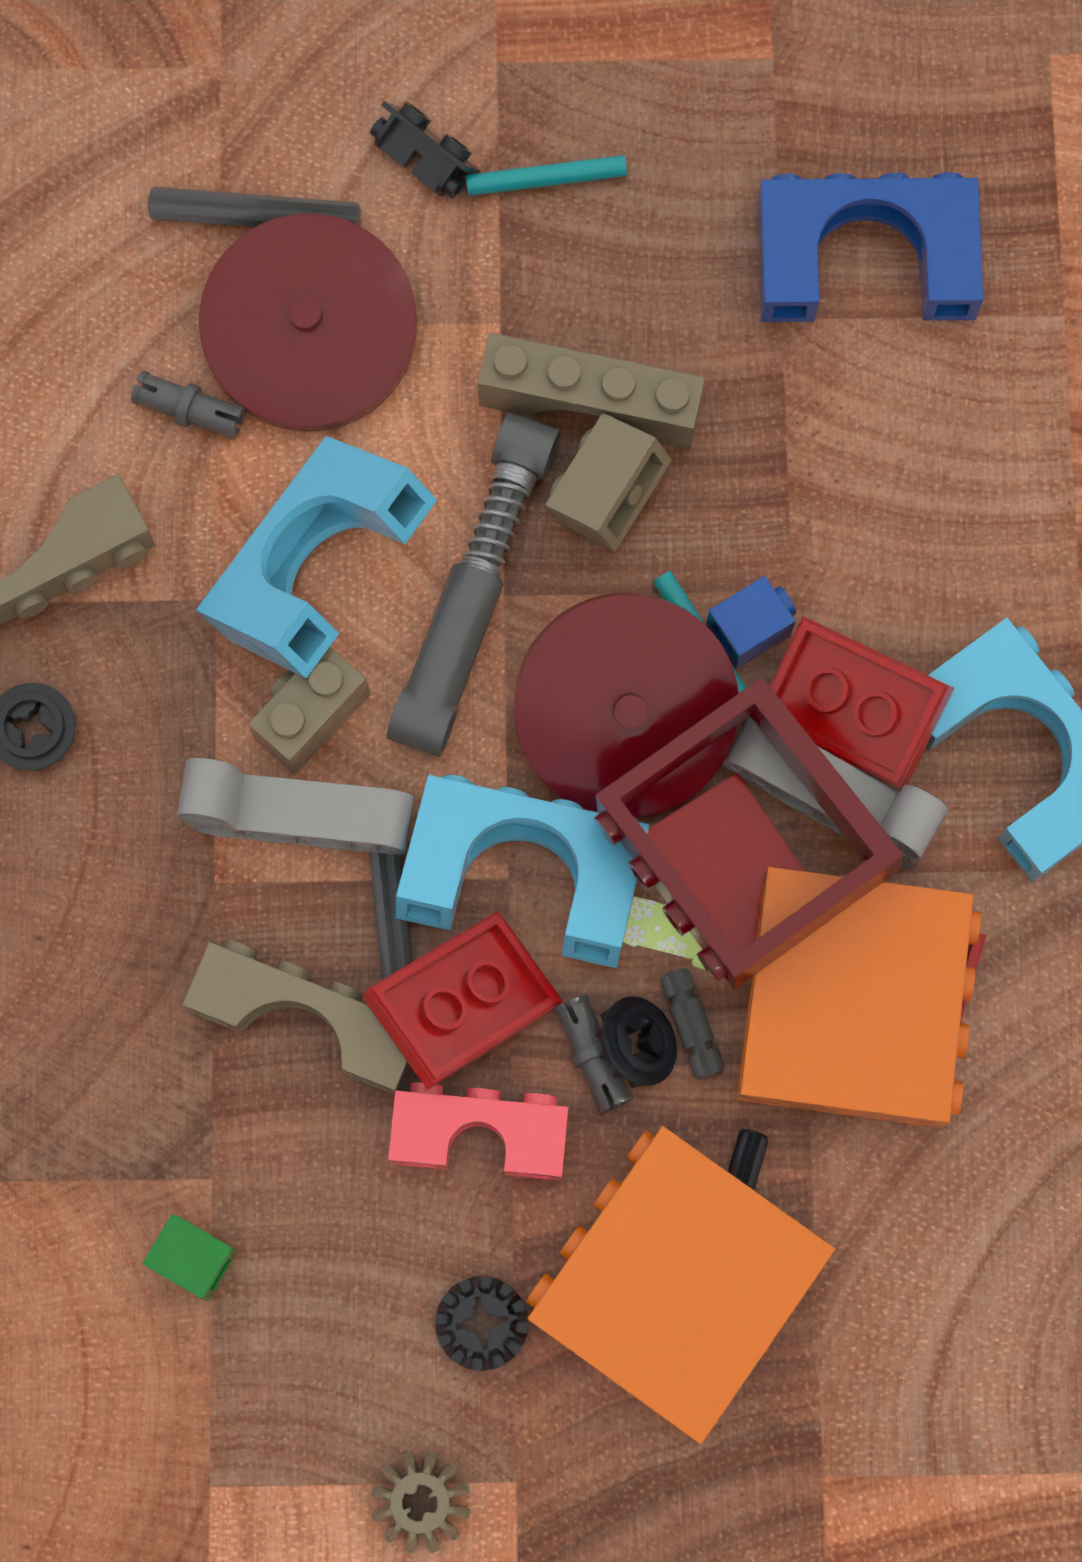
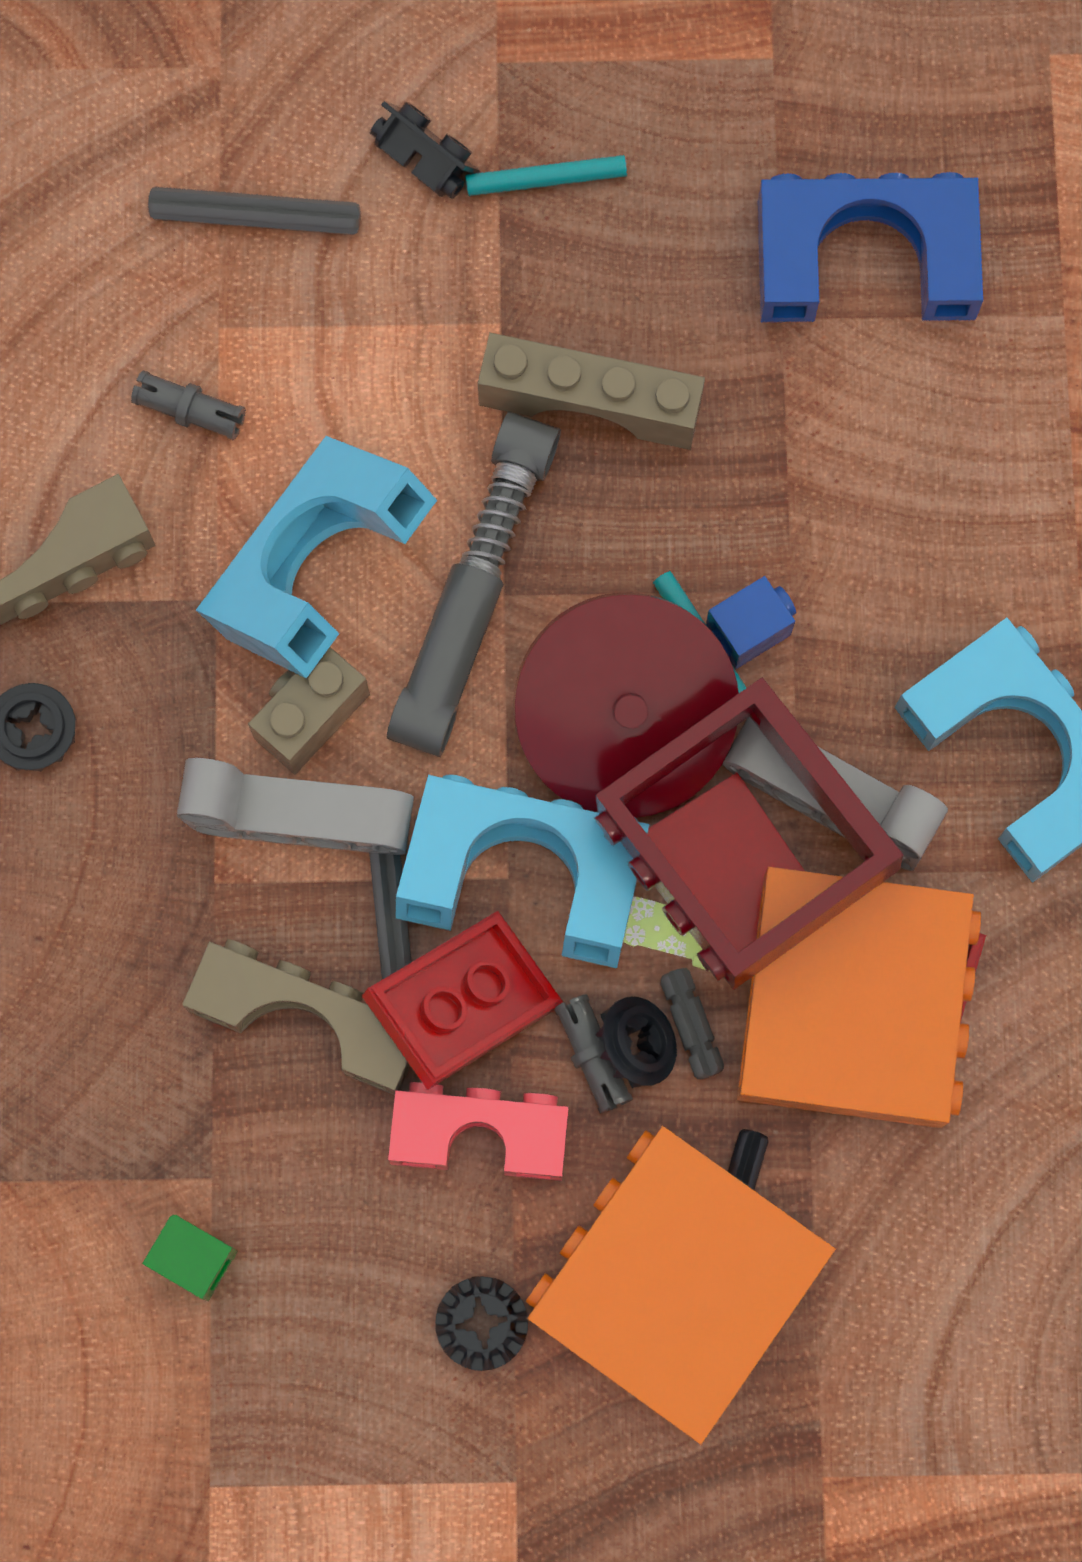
dark red dish [199,213,417,431] -> none
dark tan gear [371,1452,471,1554] -> none
dark tan brick [545,413,672,552] -> none
red tile [769,616,954,789] -> none

